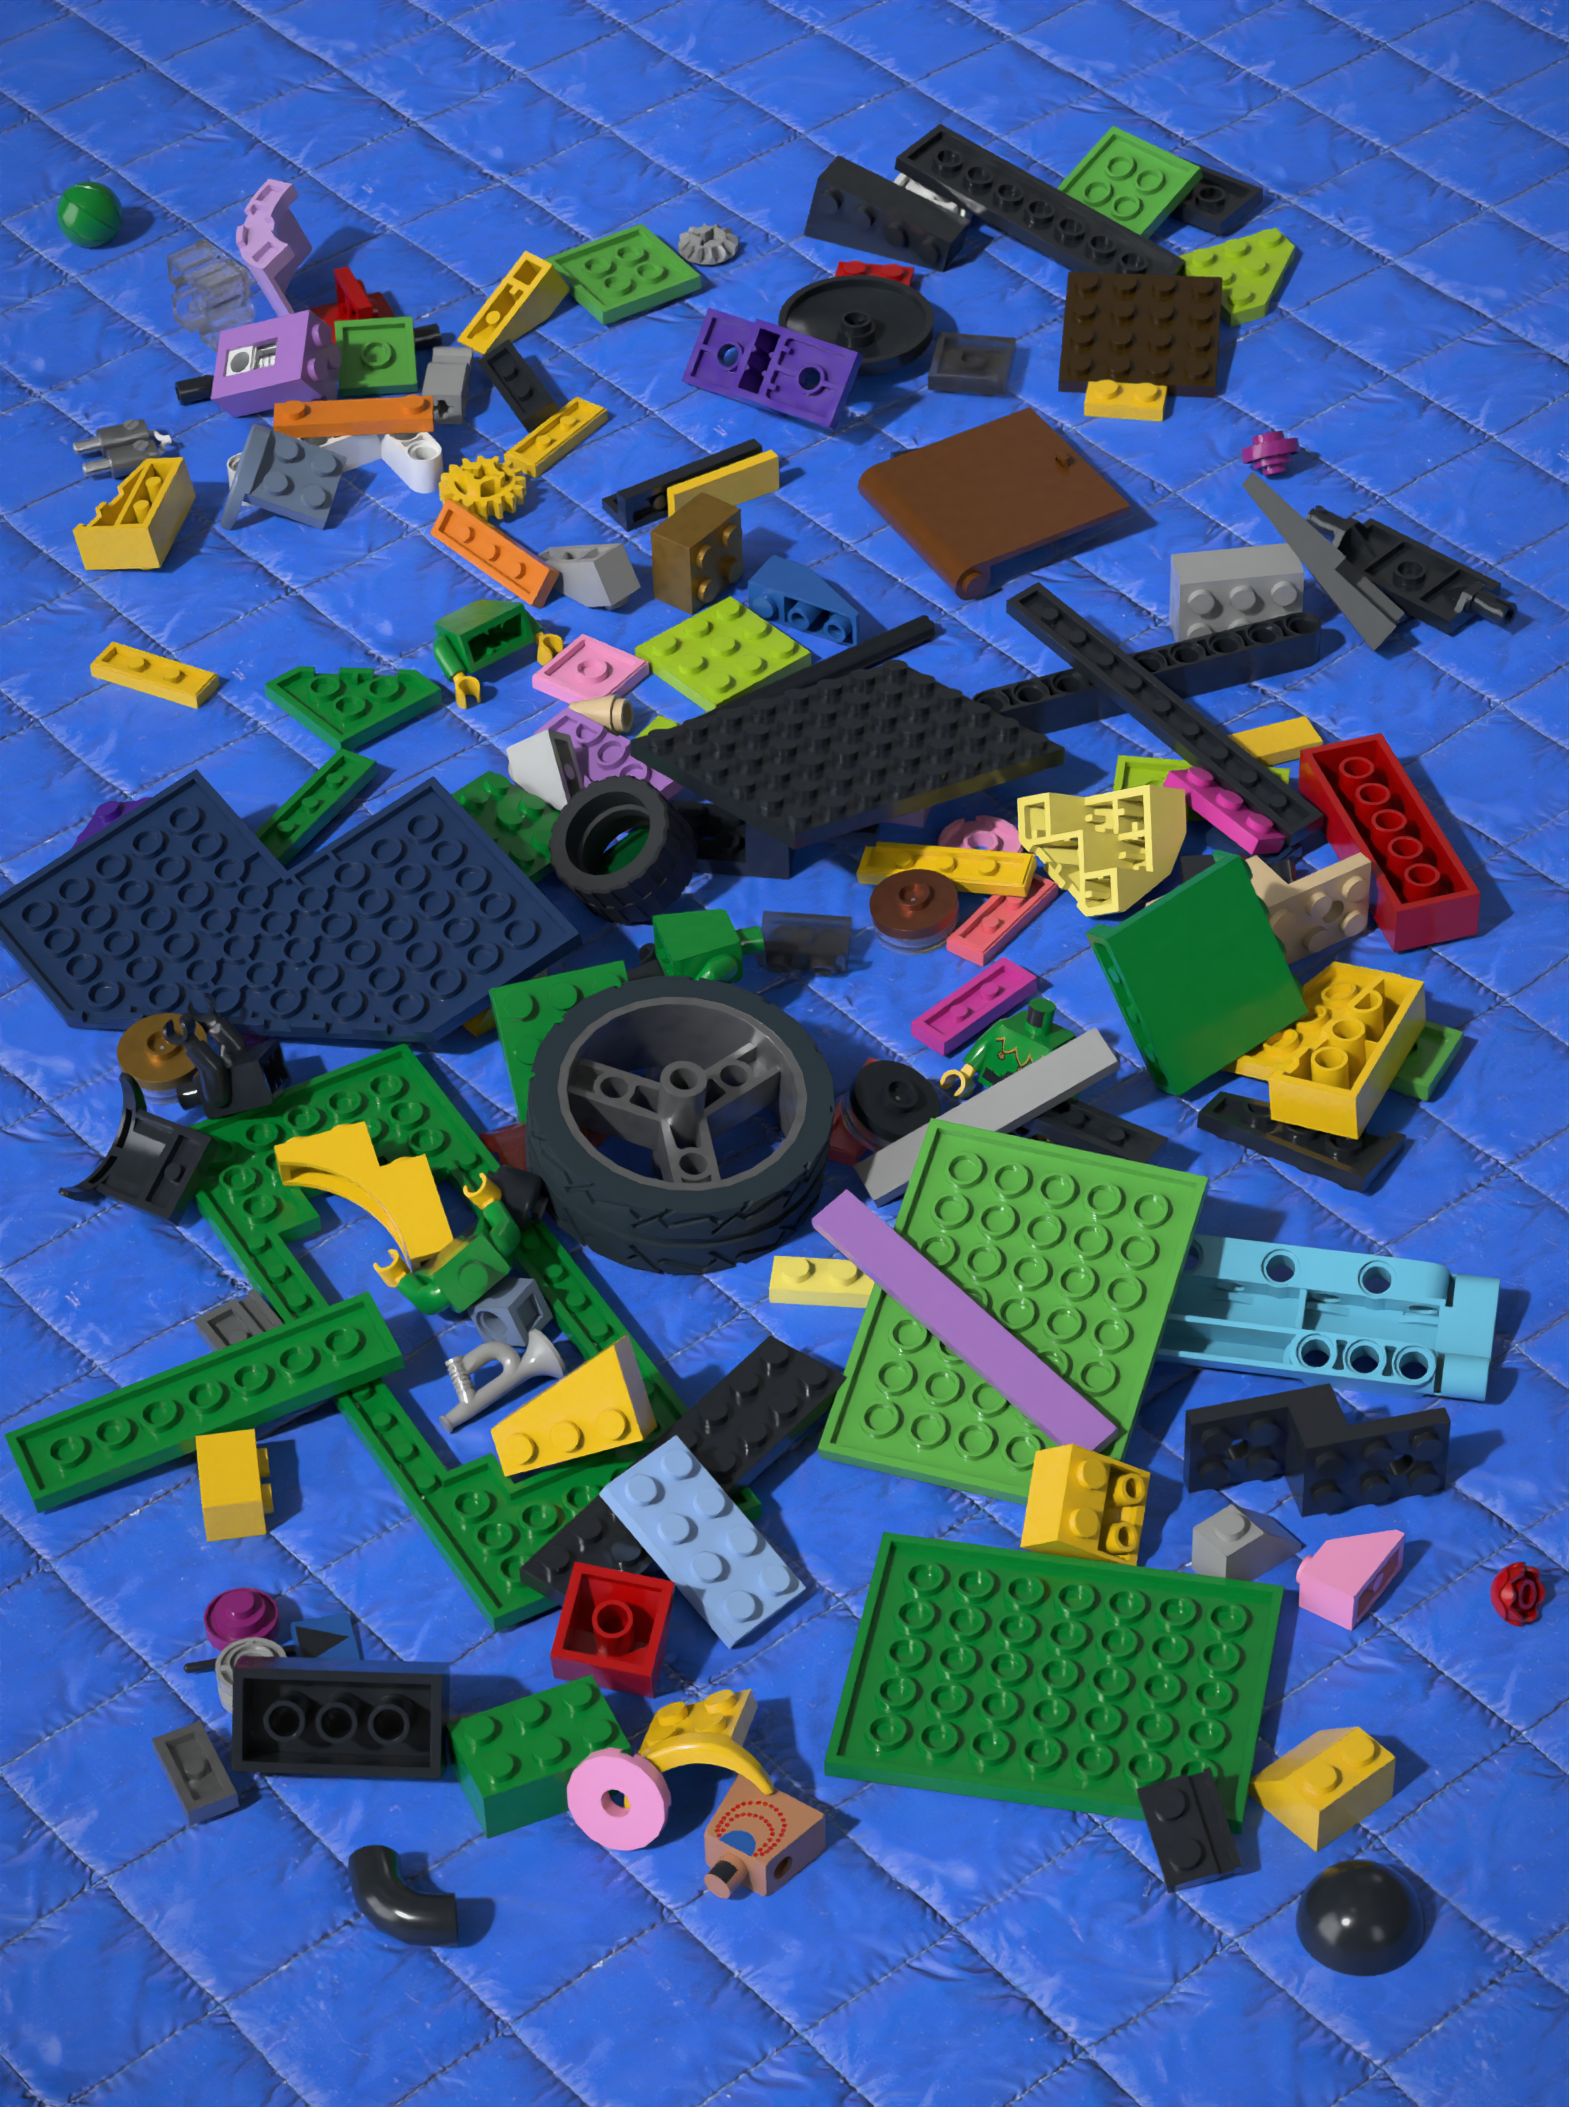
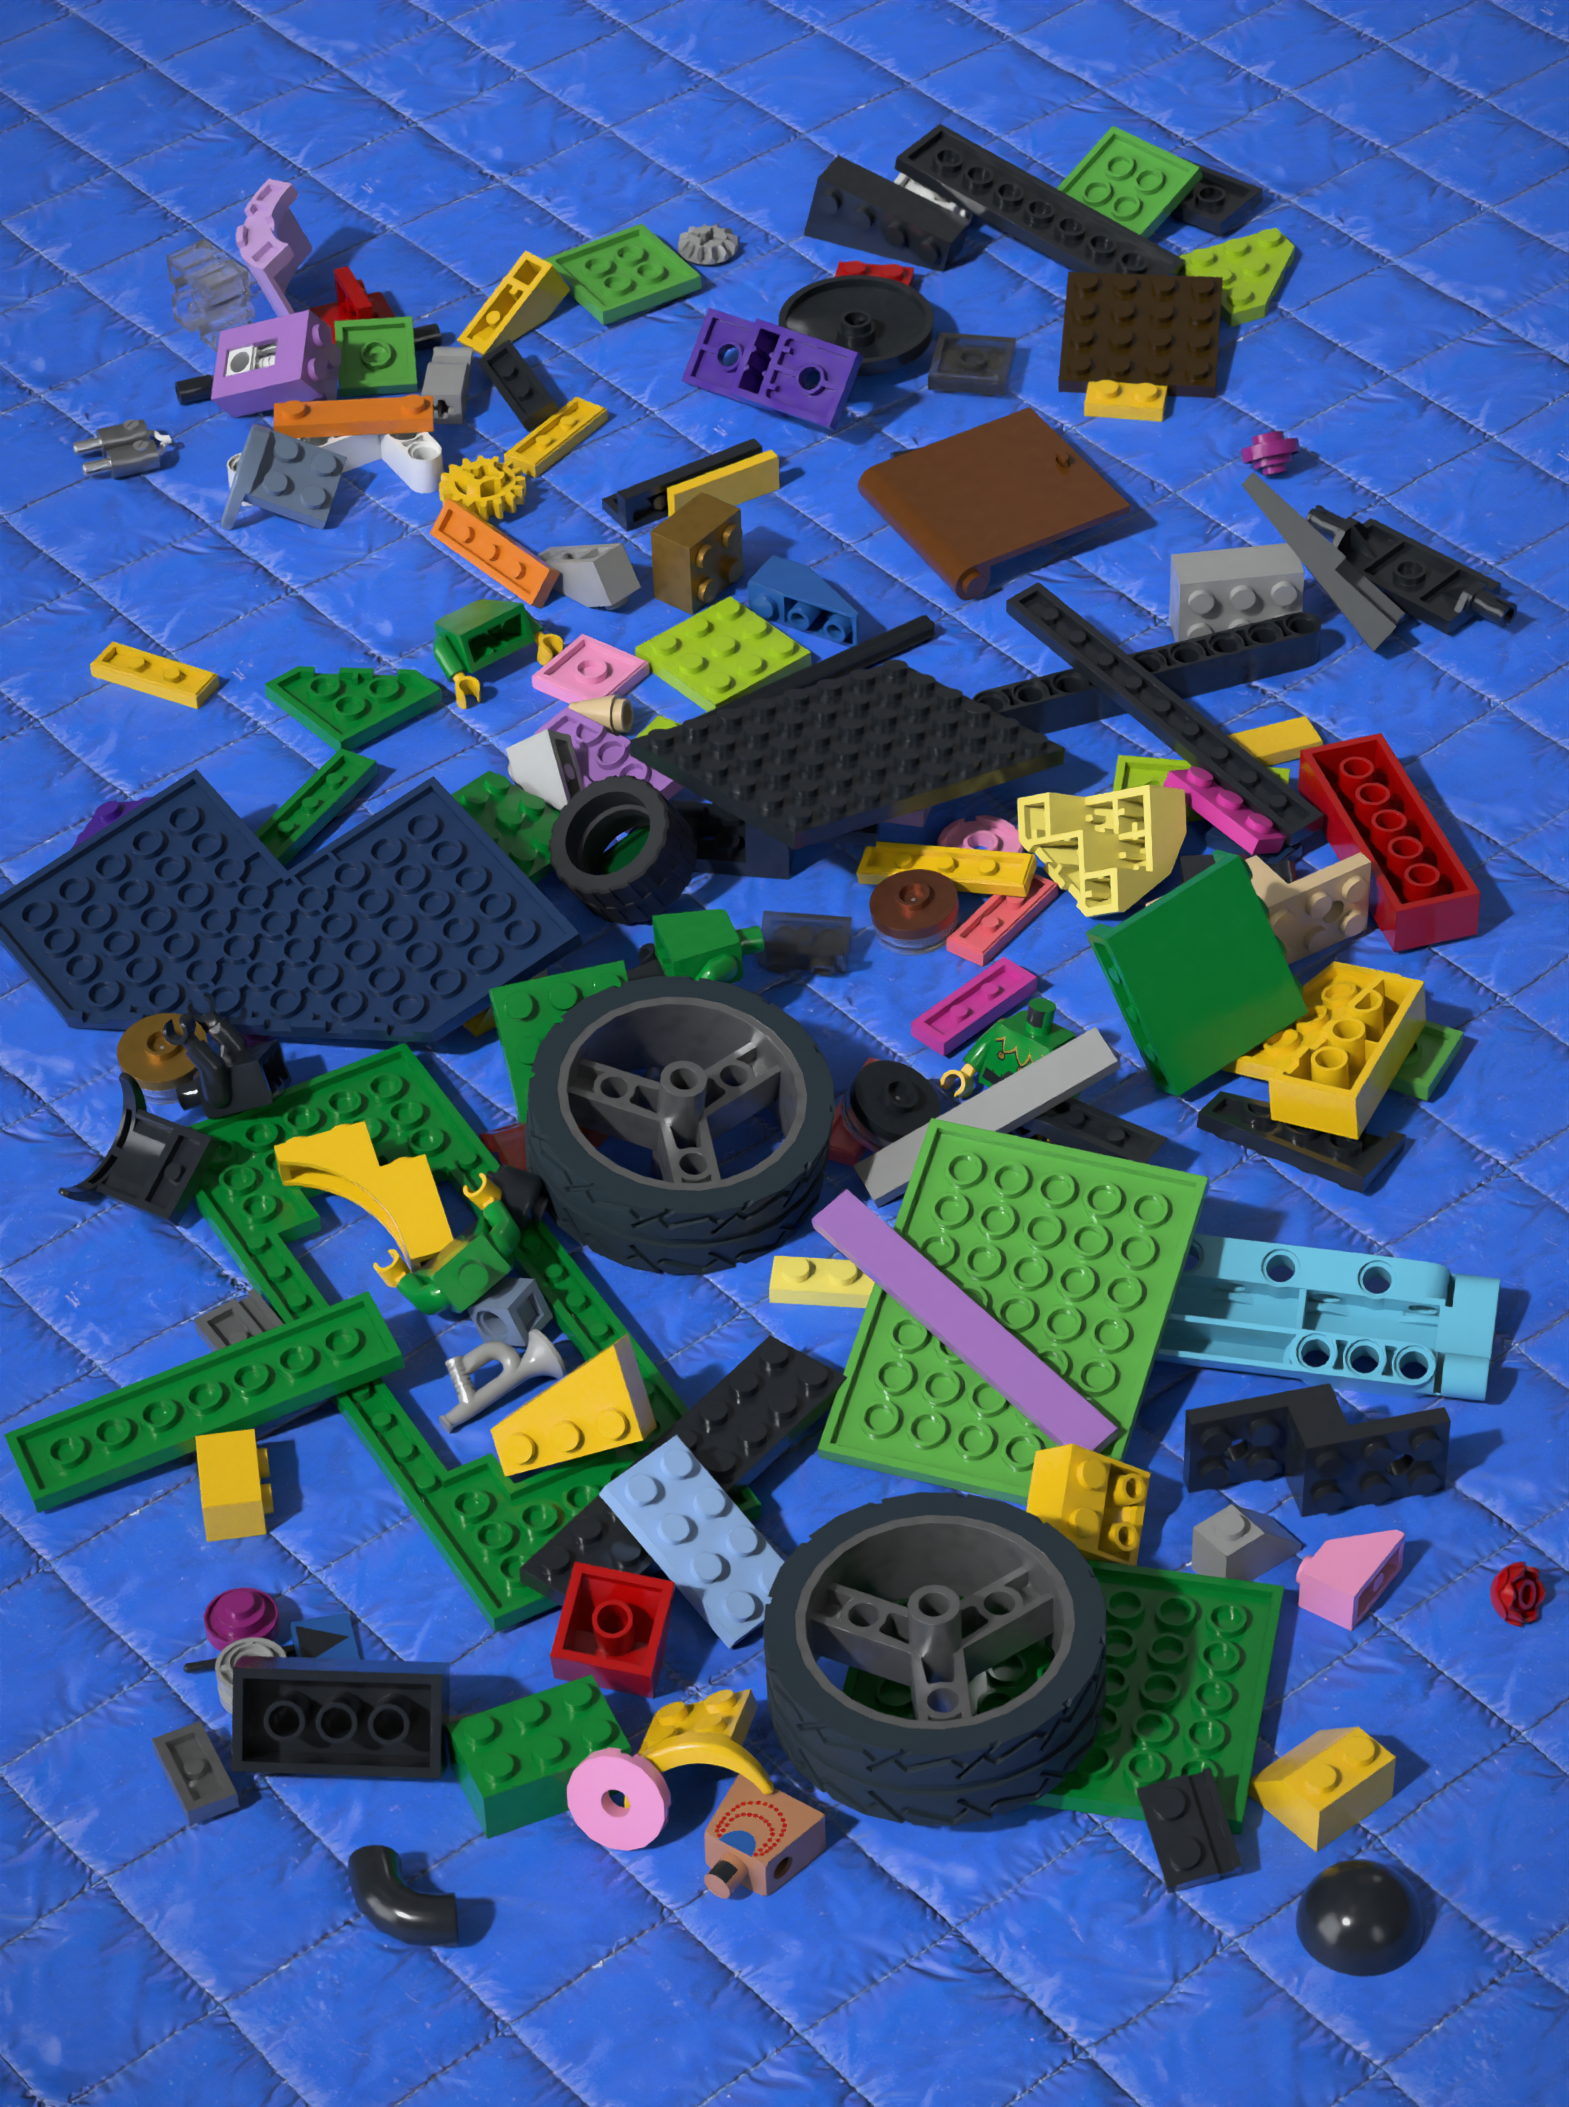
green piece [56,181,123,248] -> none
yellow wedge [72,457,196,570] -> none
none -> wheel [763,1492,1106,1826]

